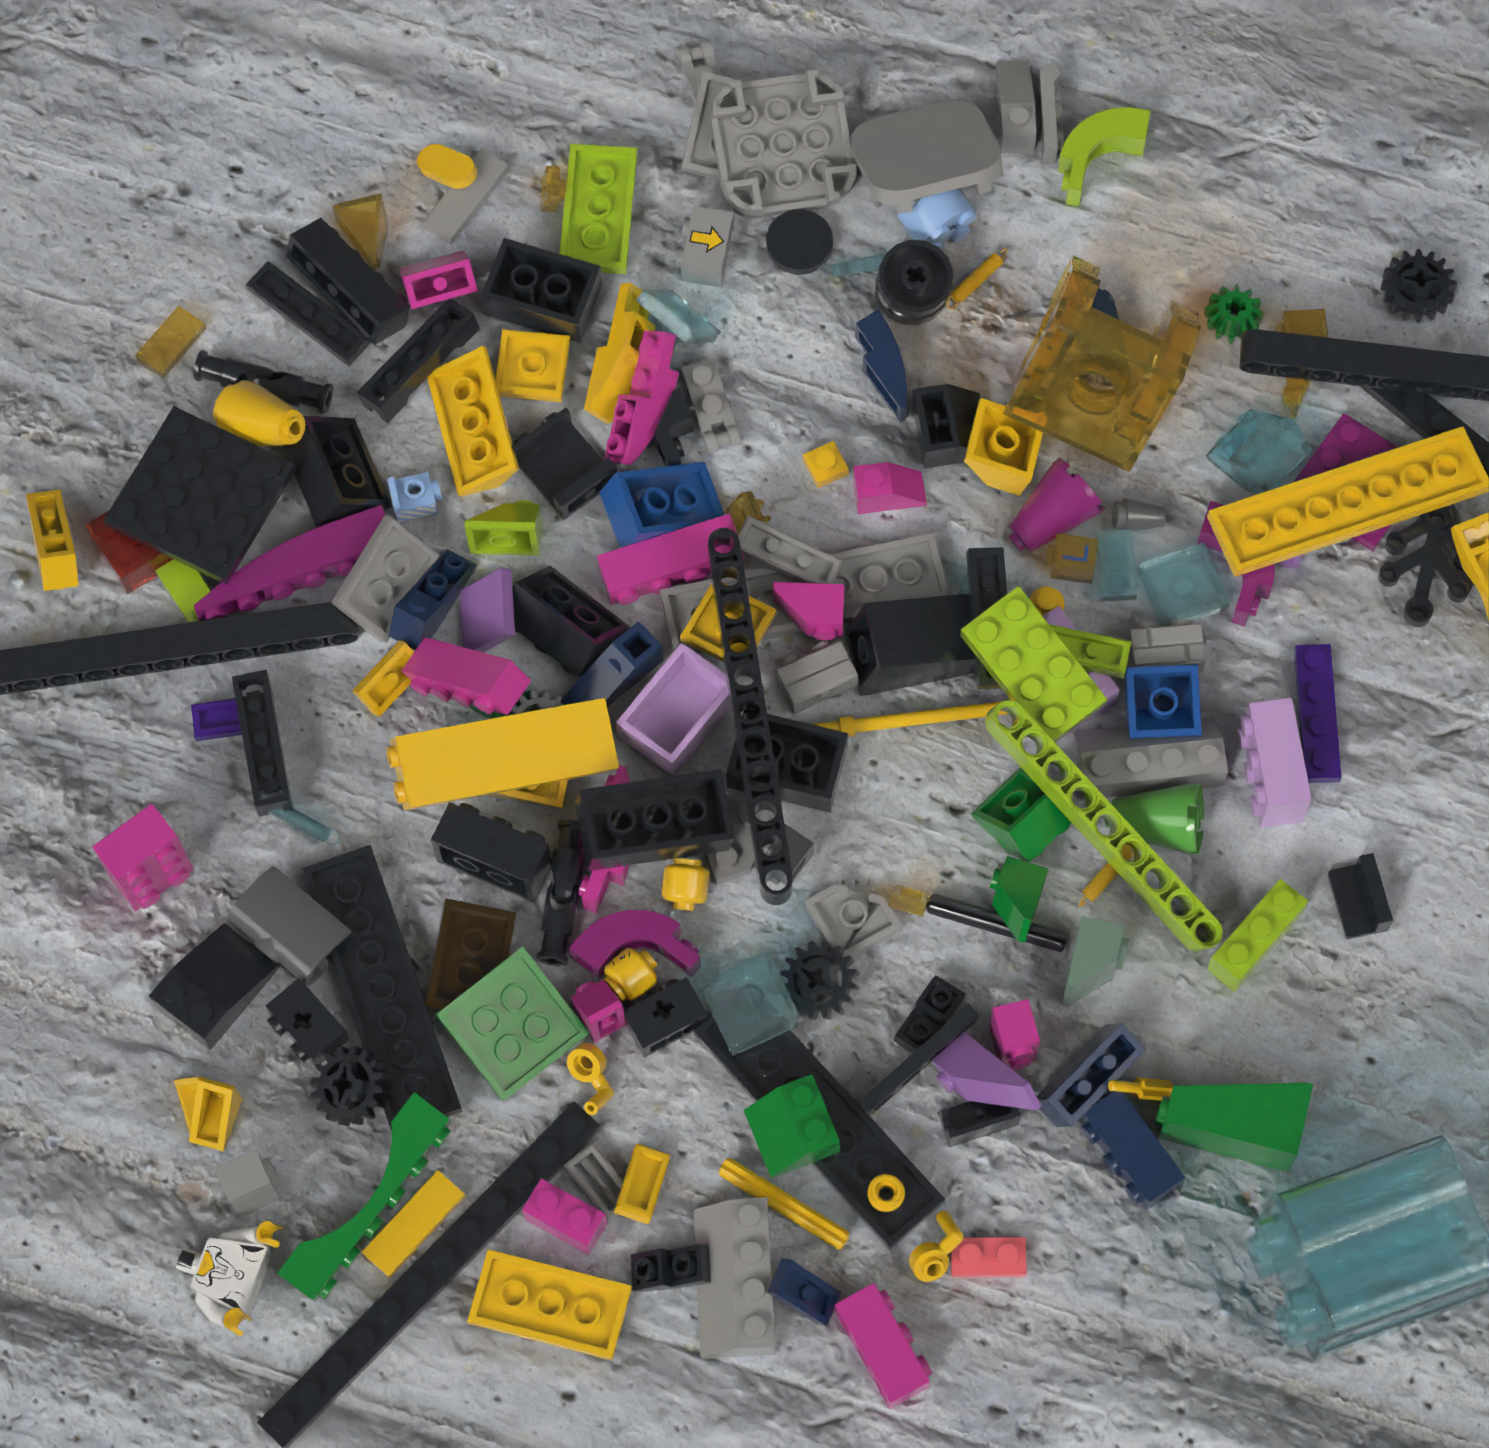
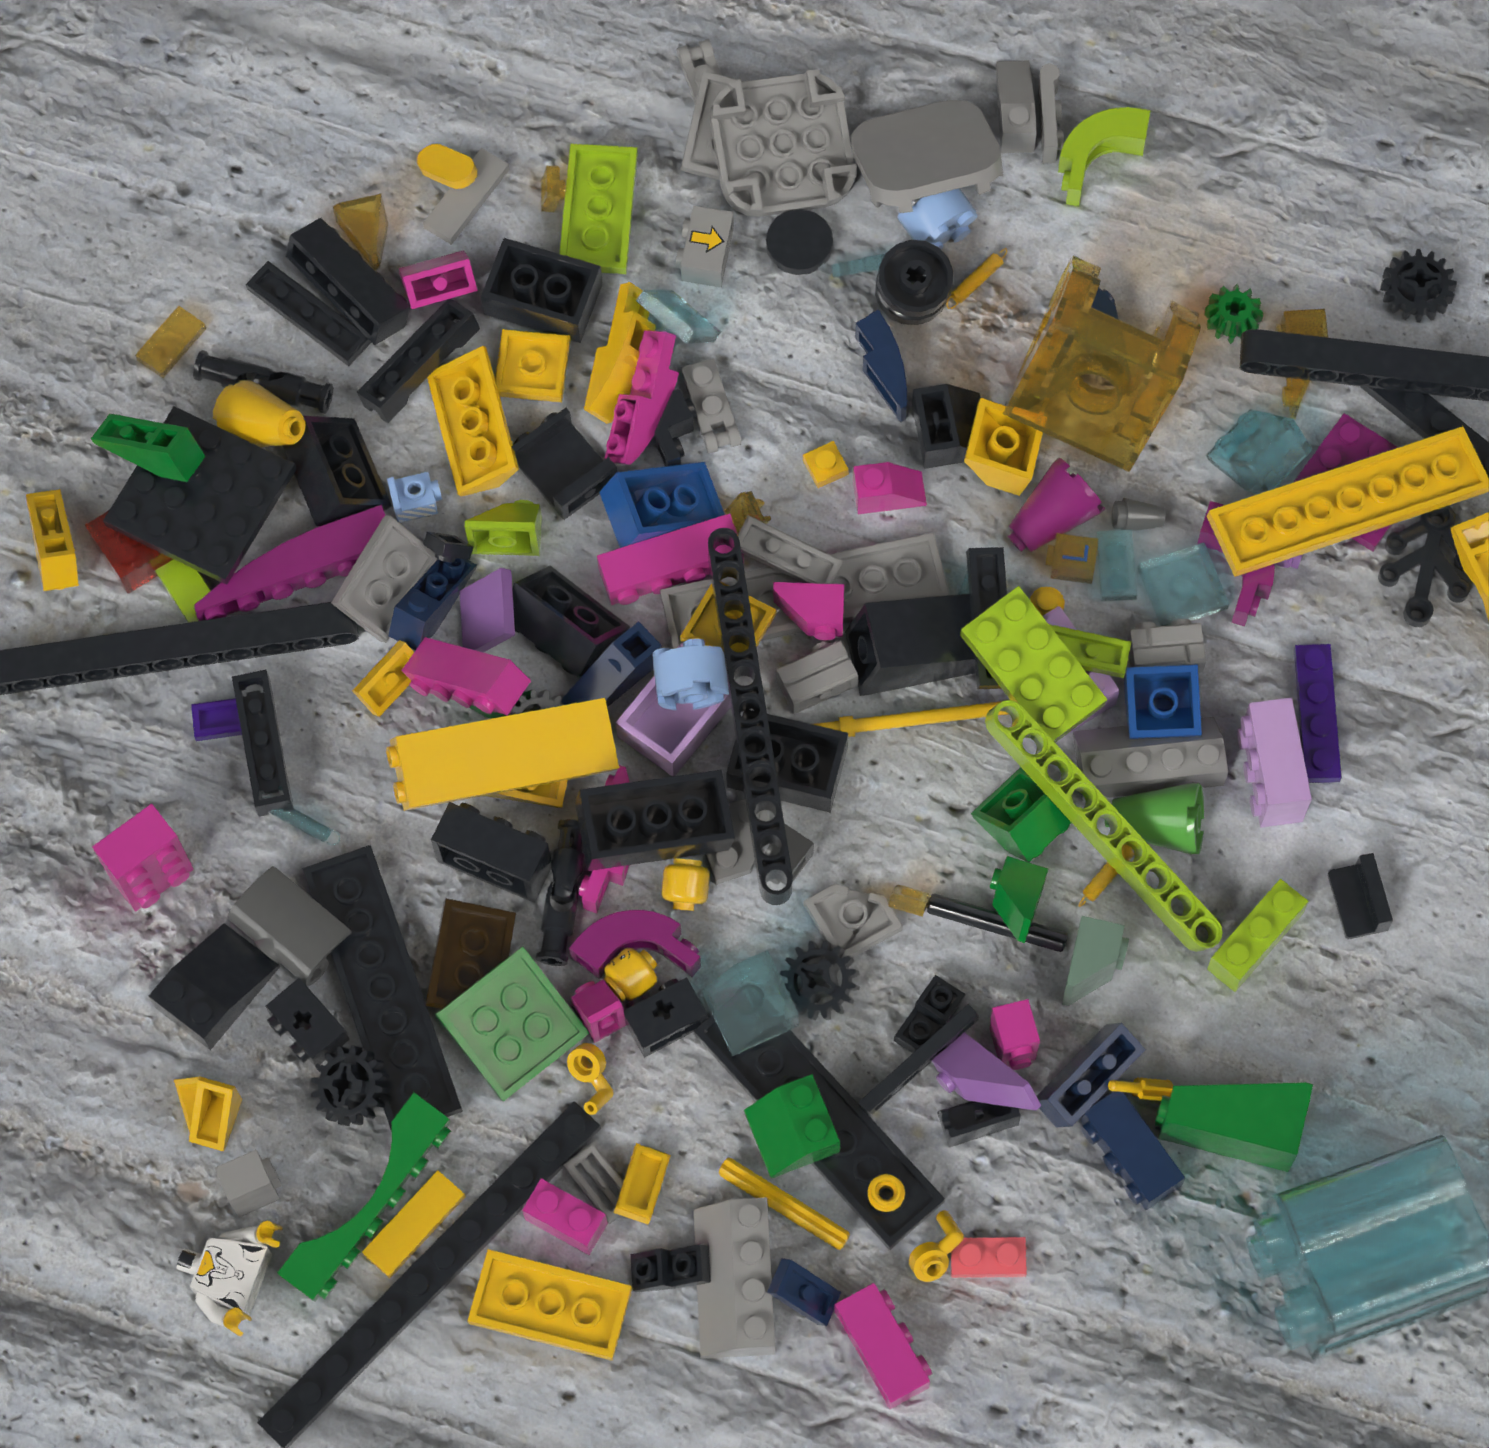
none -> green slope [91,413,206,482]
none -> black plate [423,532,474,563]
none -> light blue brick [653,639,729,710]

